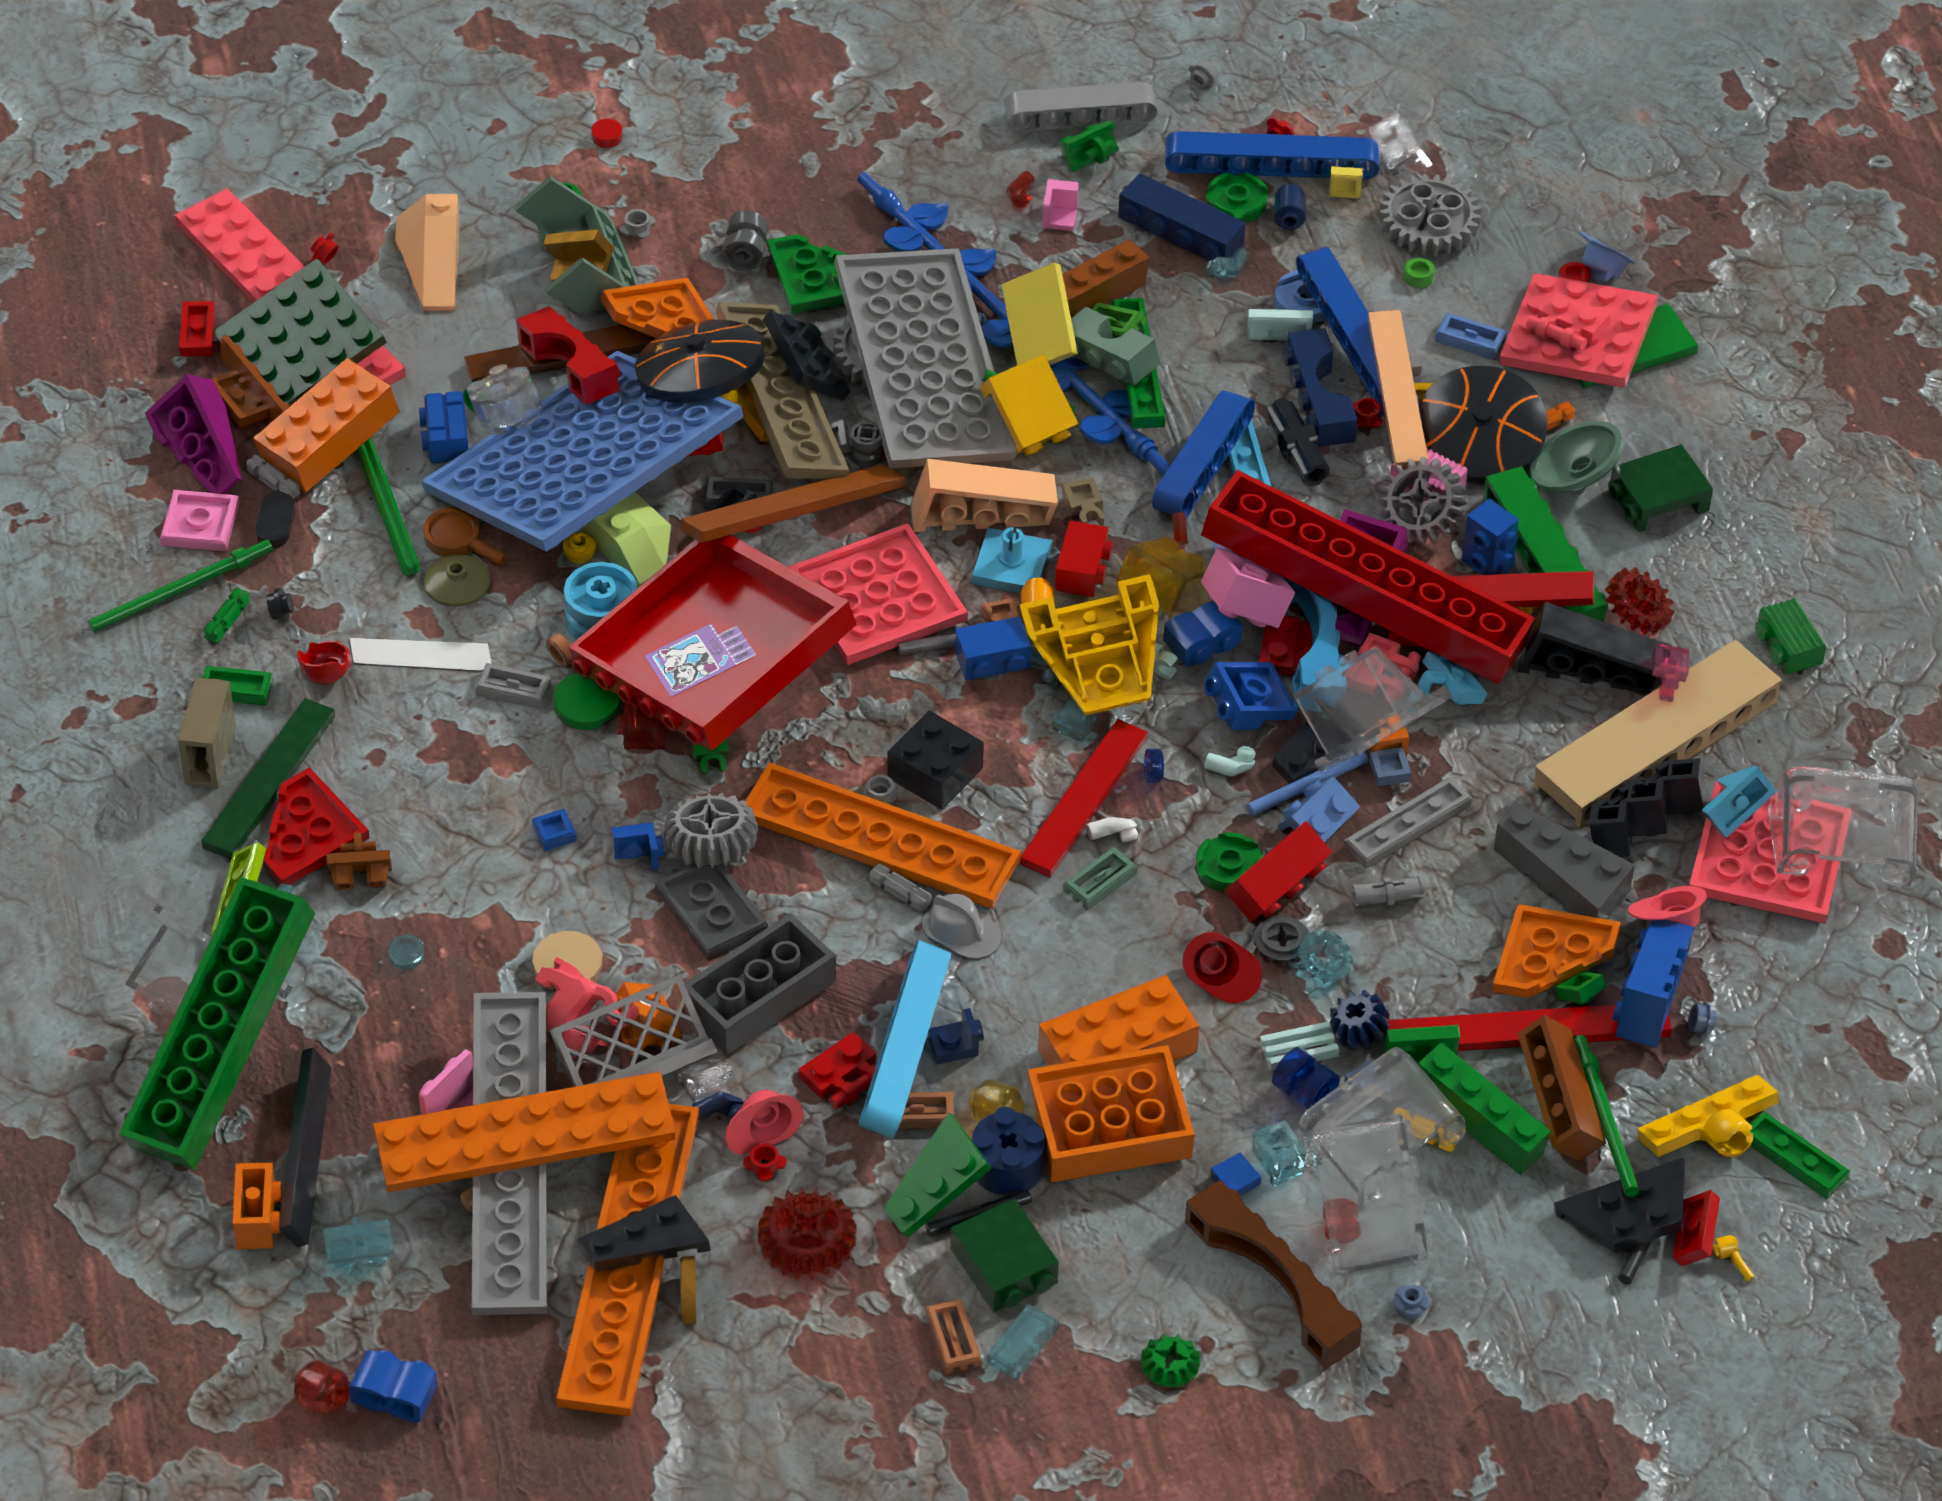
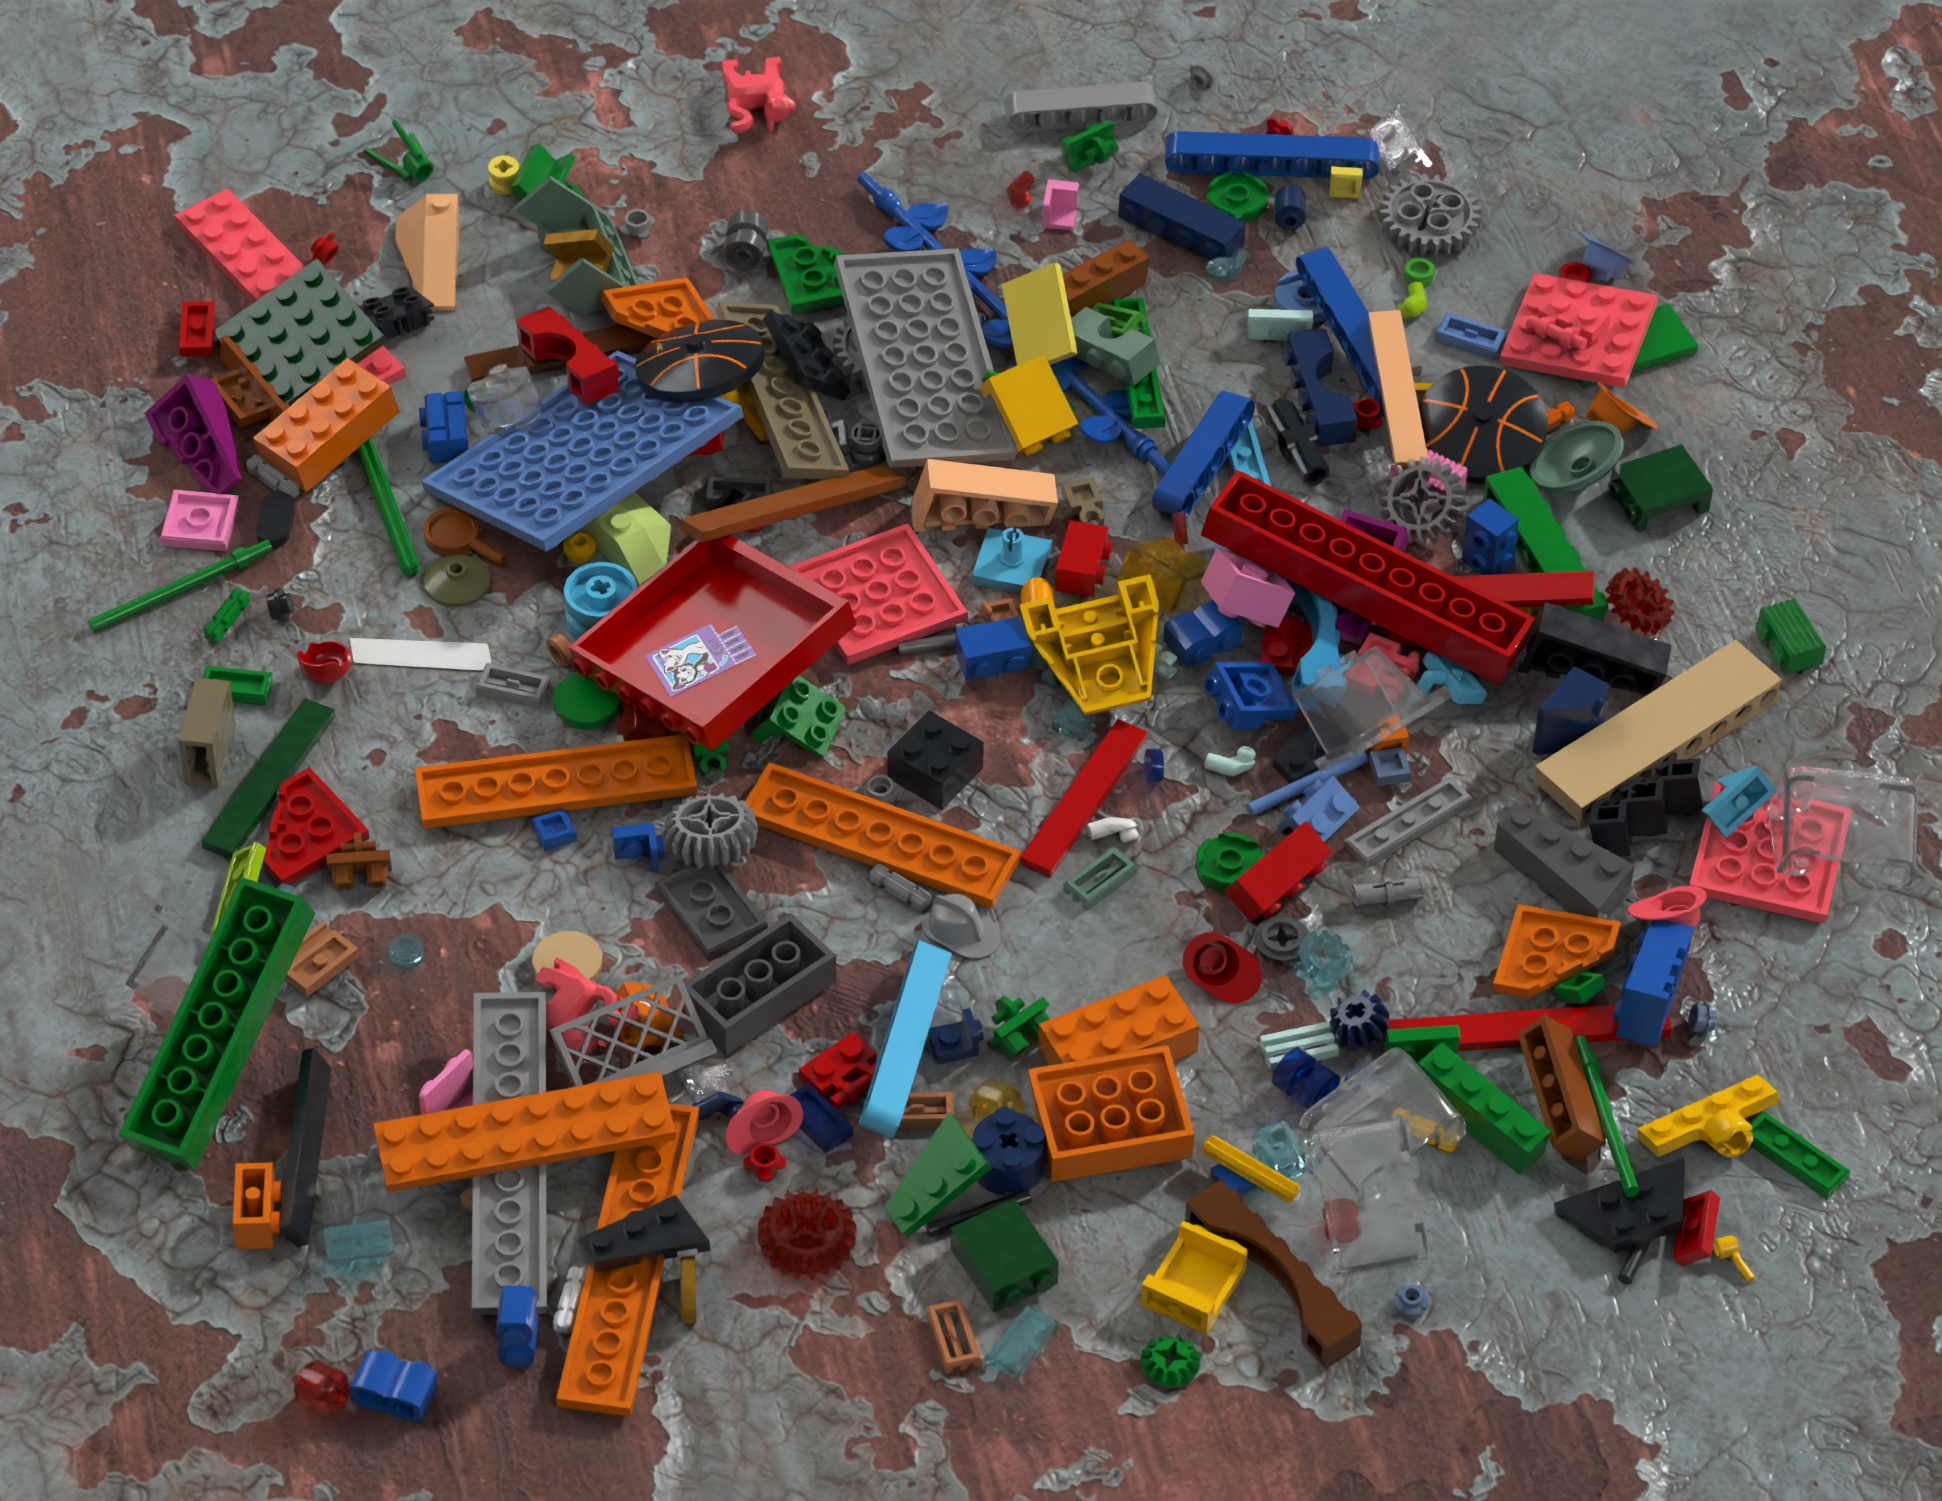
red tile [591,118,623,148] -> none
clear pink plate [1652,643,1689,702] -> none
none -> nougat plate [285,921,359,997]
none -> black hinge [359,287,435,340]
none -> green plant [363,120,434,182]
none -> orange plate [415,734,698,829]
none -> light yellow wheel [488,156,519,195]
none -> blue brick [496,1285,539,1367]
none -> green panel [510,143,576,200]
none -> white axle [553,1266,587,1334]
none -> coral animal [722,57,796,133]
none -> green bracket [749,676,846,758]
none -> clear blue tile [789,1083,854,1154]
none -> green hips [986,996,1050,1060]
none -> yellow panel [1140,1221,1248,1335]
none -> yellow axle [1202,1135,1300,1203]
none -> lime arm [1397,282,1427,320]
none -> dark blue slope [1532,666,1610,755]
none -> orange piece [1586,381,1658,434]

